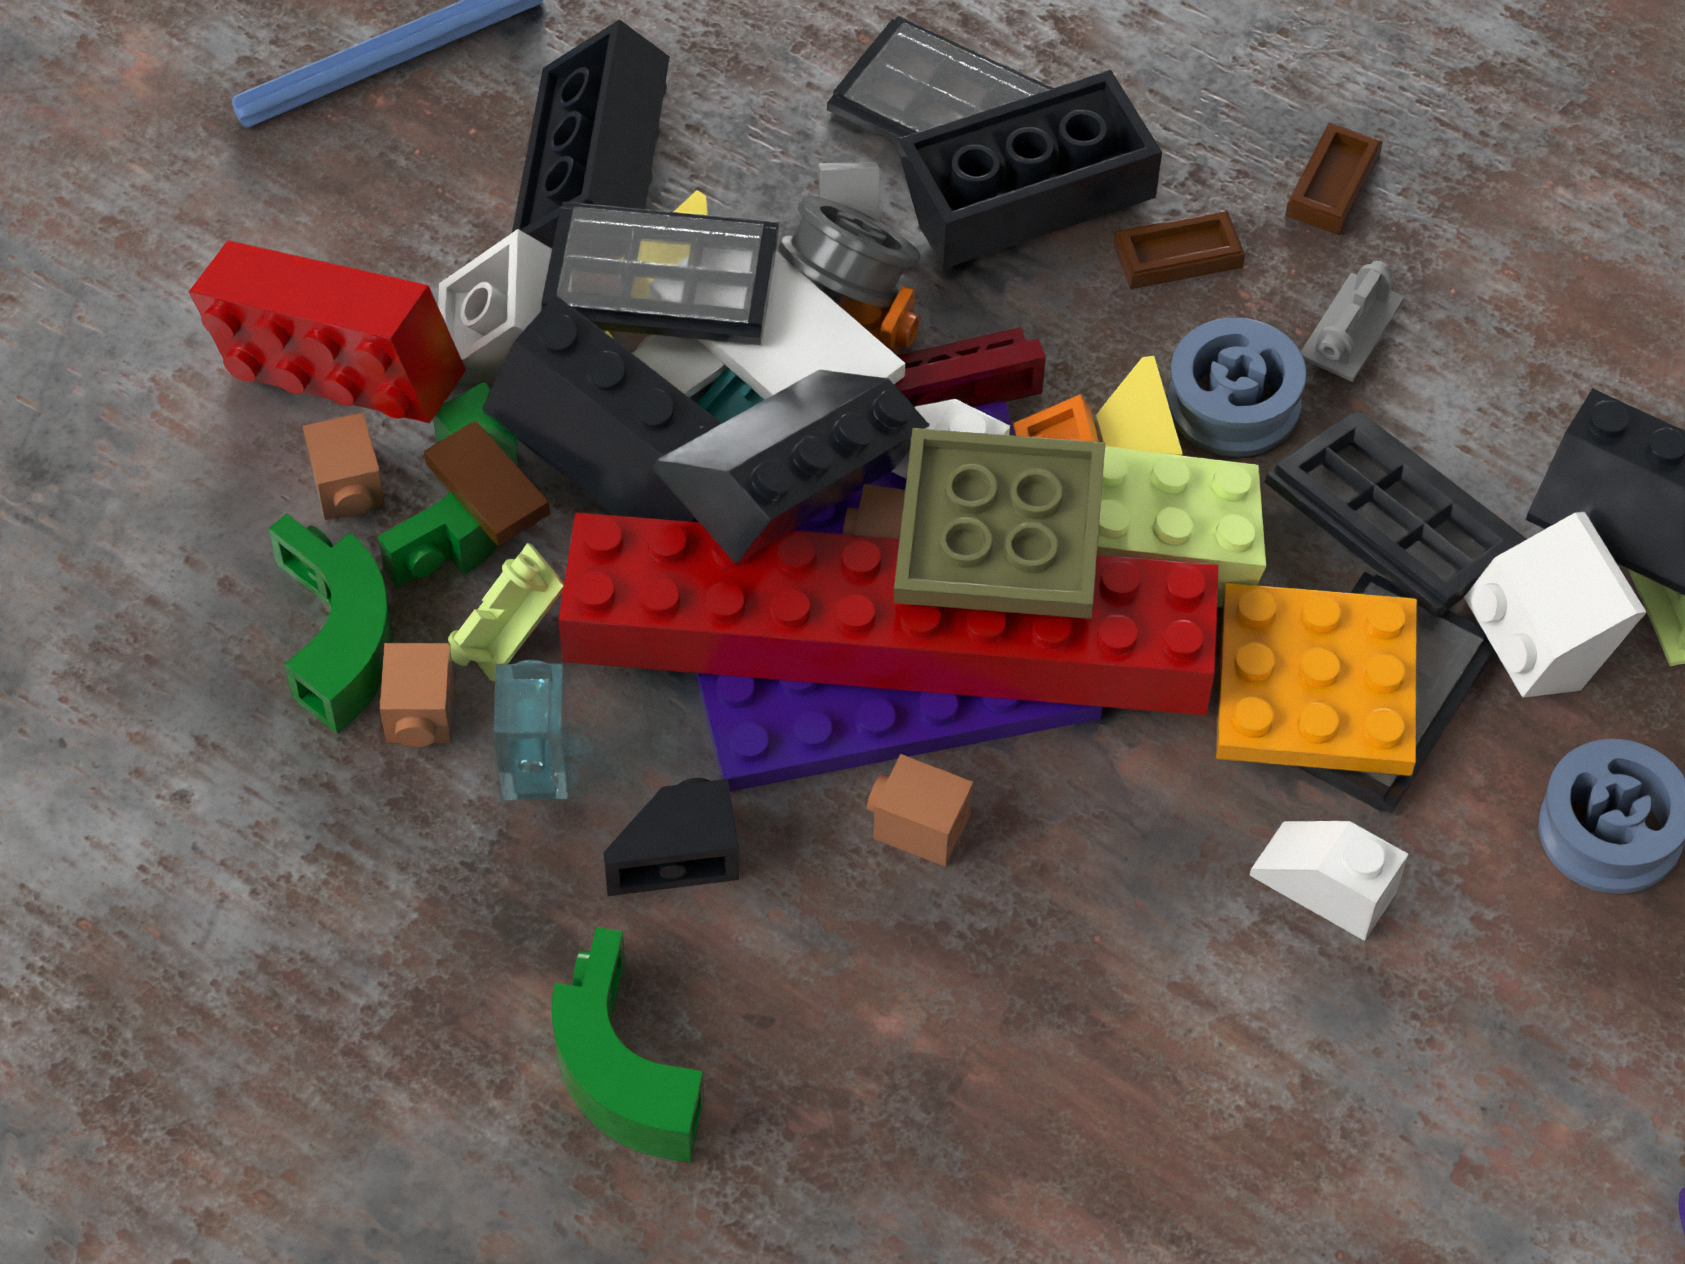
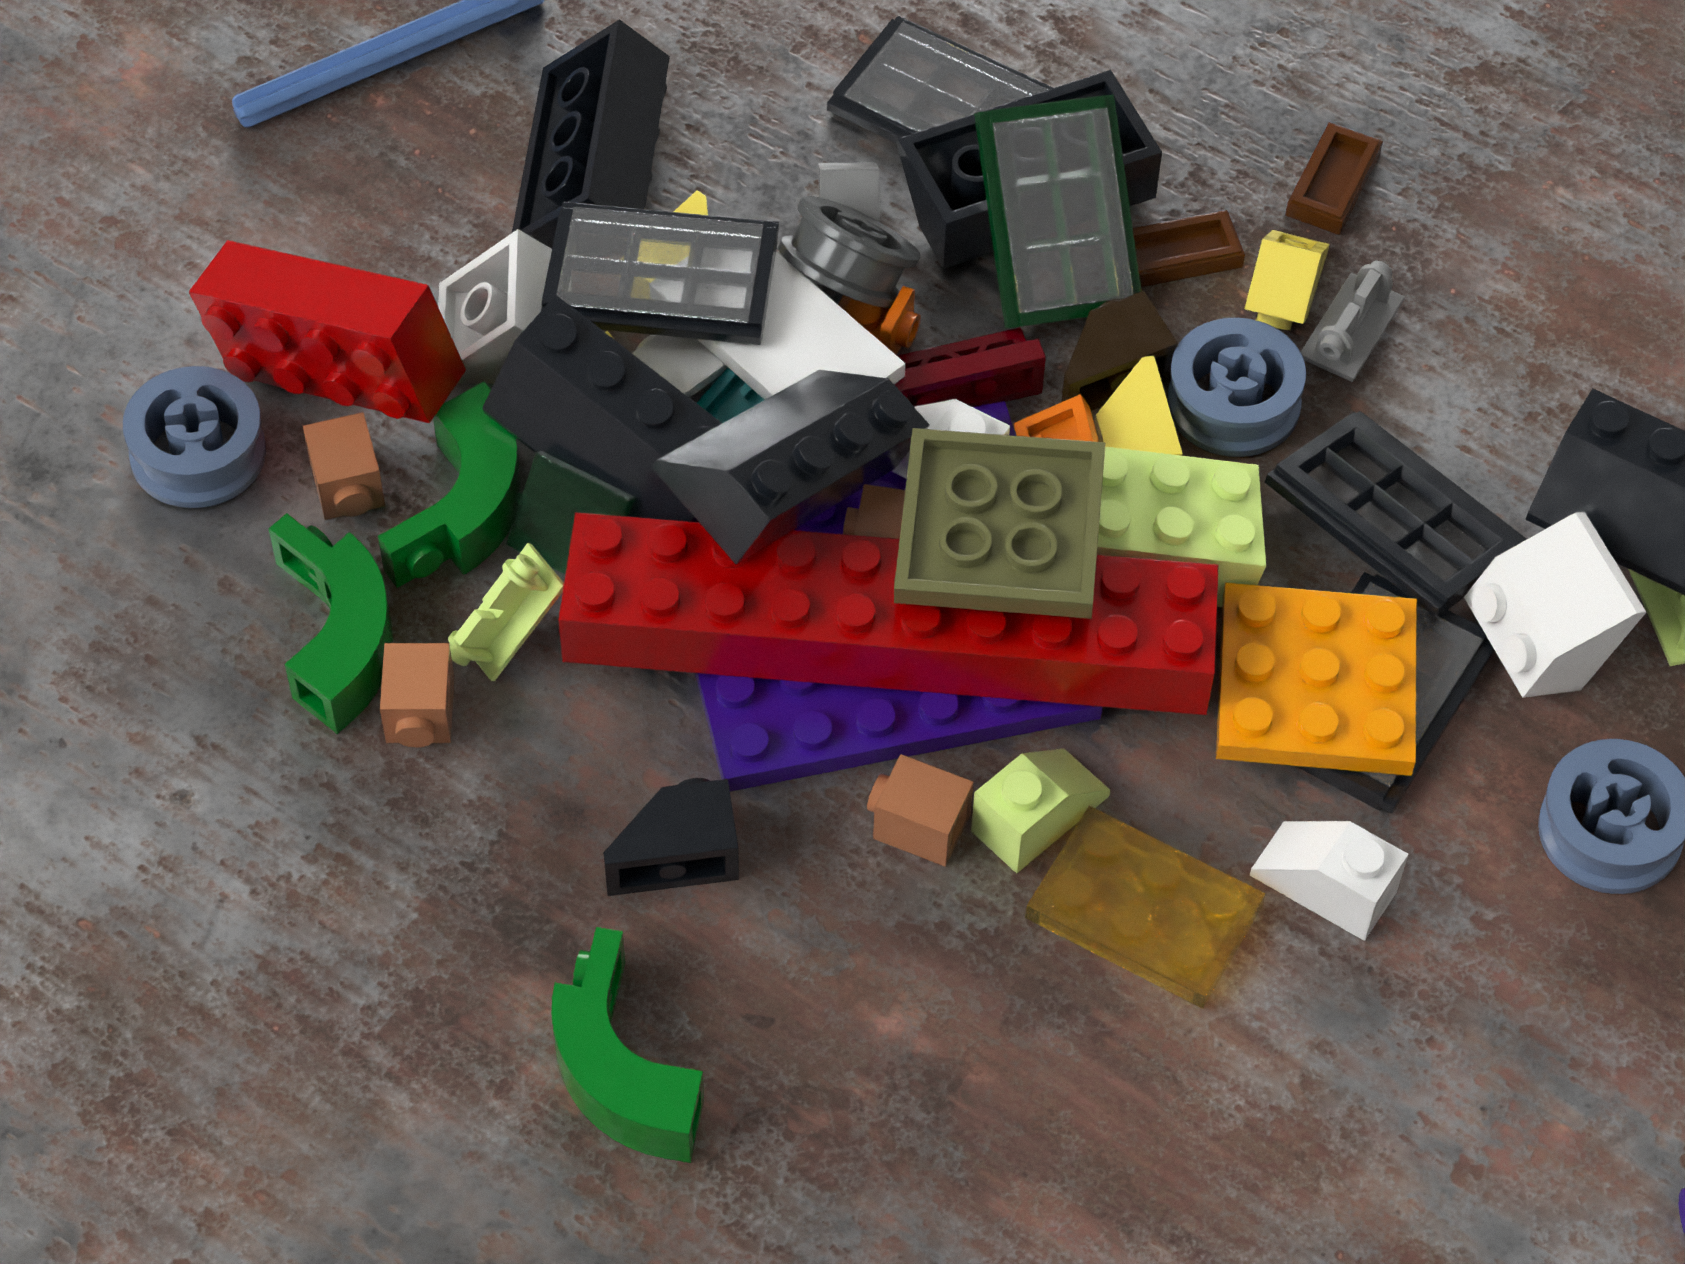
reddish brown tile [424,420,550,546] -> none
clear light blue brick [493,660,570,800] -> none
none -> sand blue wheel [123,366,266,508]
none -> clear green piece [506,451,635,574]
none -> yellowish green slope [971,749,1110,873]
none -> clear piece [974,94,1142,329]
none -> clear yellow plate [1025,806,1266,1009]
none -> dark brown slope [1061,291,1178,411]
none -> light yellow slope [1245,230,1330,330]

